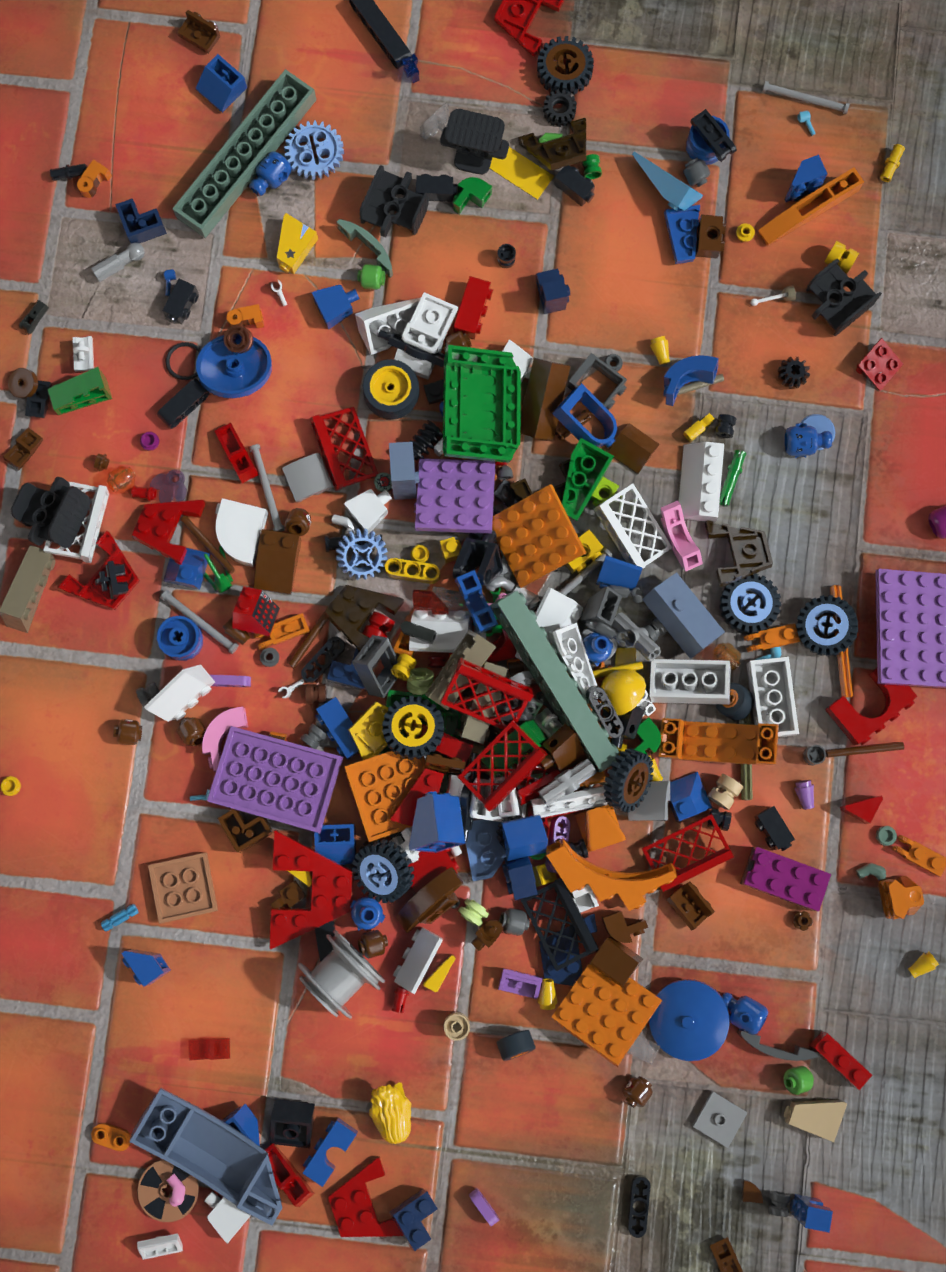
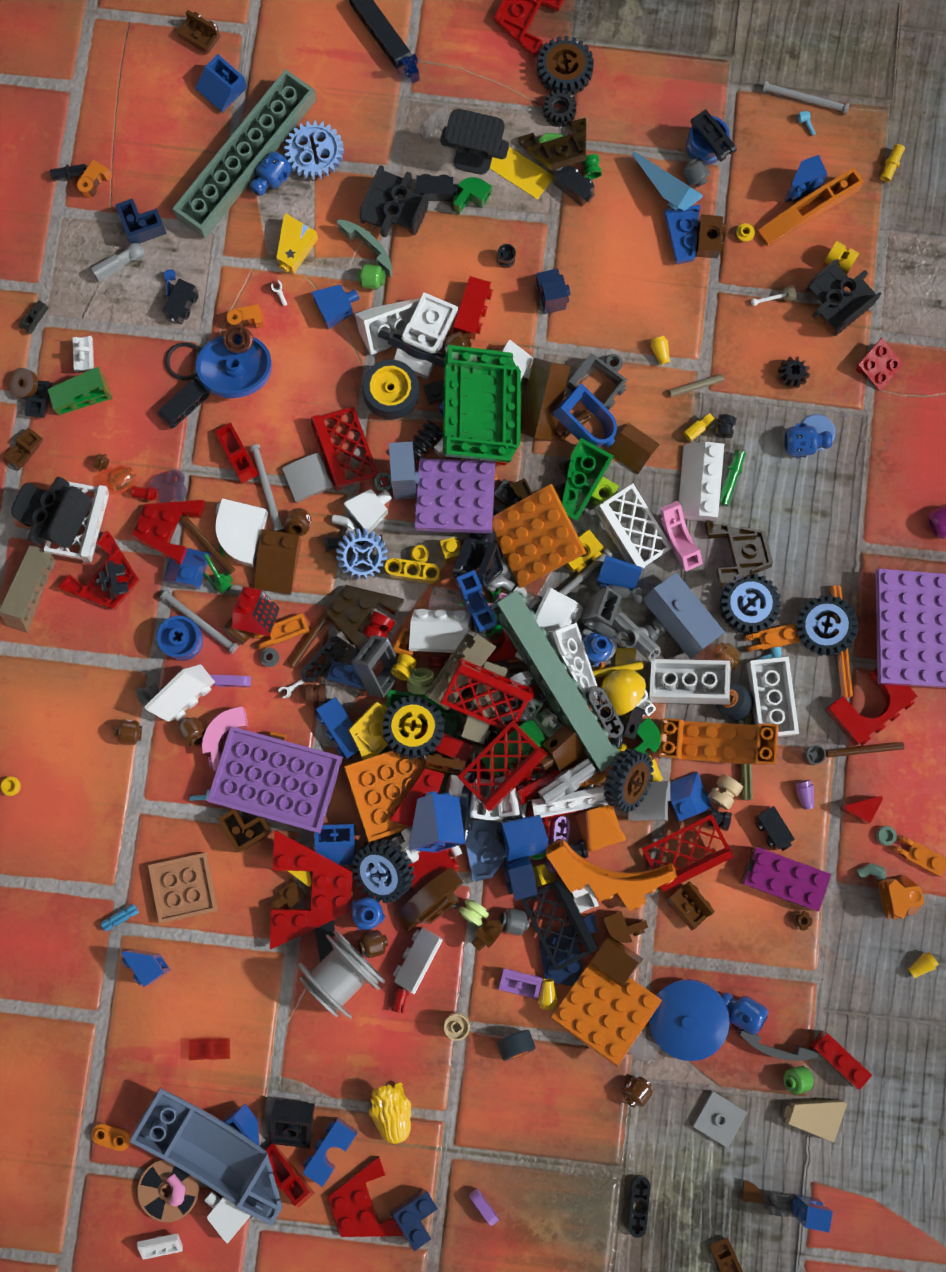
magenta plate [140,432,159,451] -> none
dark grey wheel [300,723,327,749] -> none
pearl dark grey bar [400,621,437,644] -> none
clear red slope [412,590,449,615] -> none
yellow slope [423,955,456,993] -> none
dark grey hinge [498,465,513,480] -> none
blue arch [663,355,719,406] -> none

